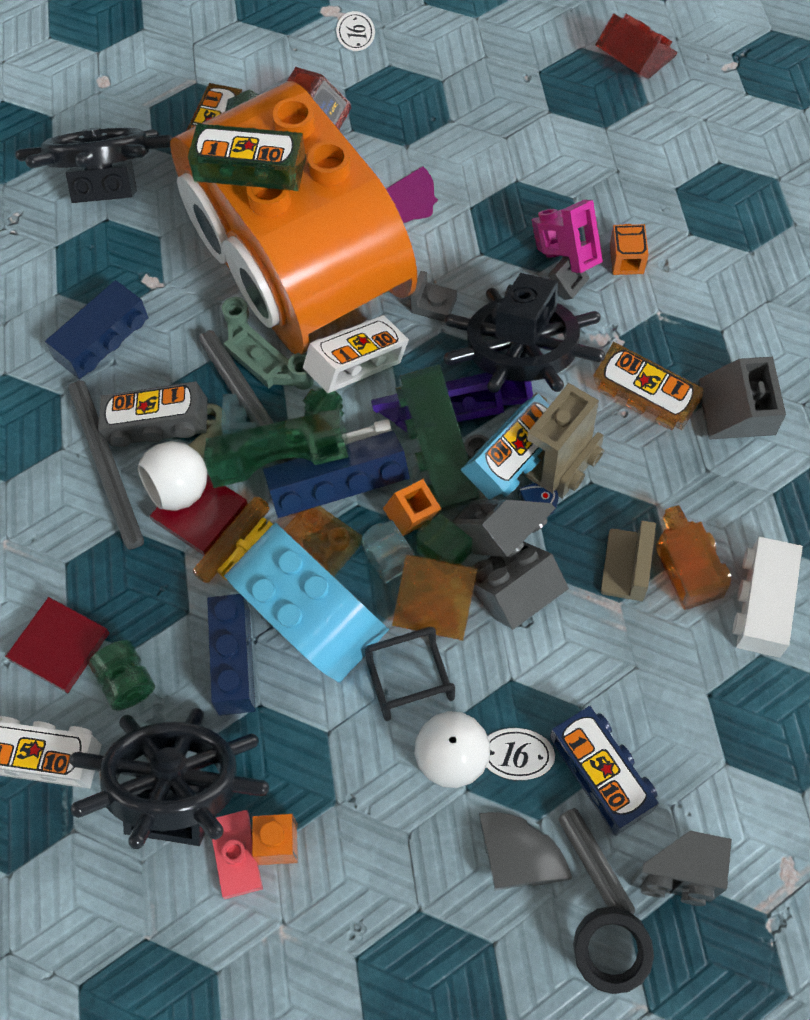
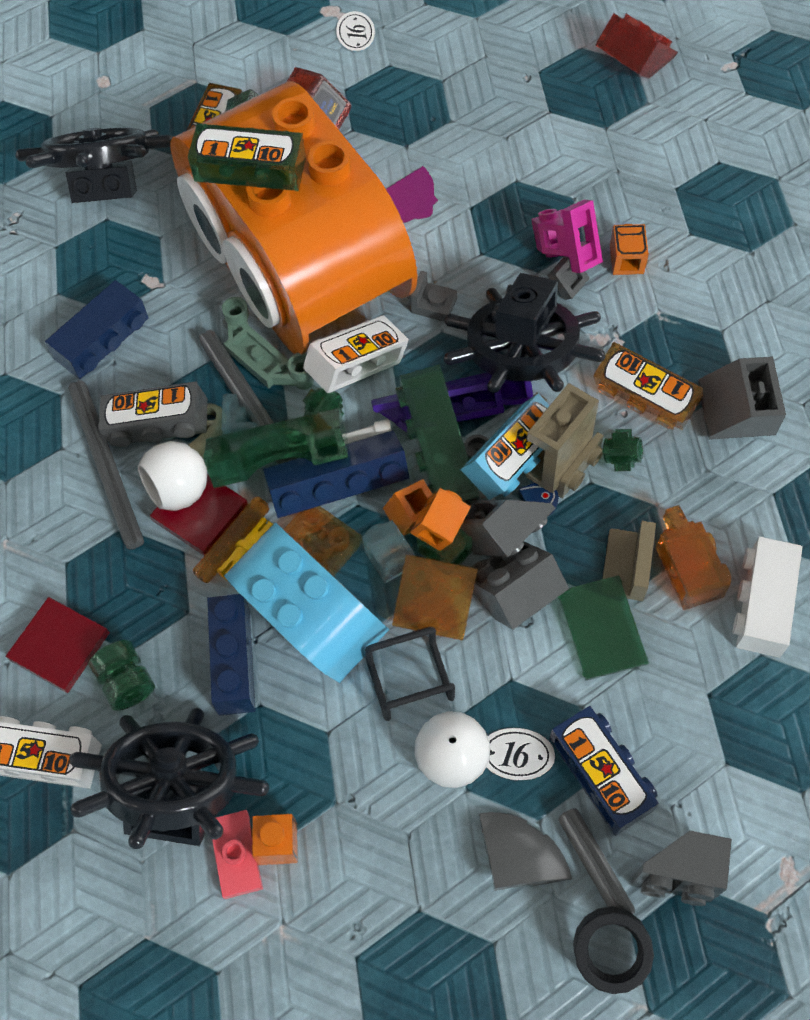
none -> orange brick [410,488,471,551]
none -> clear green piece [558,575,649,681]
none -> clear green gear [603,429,643,472]

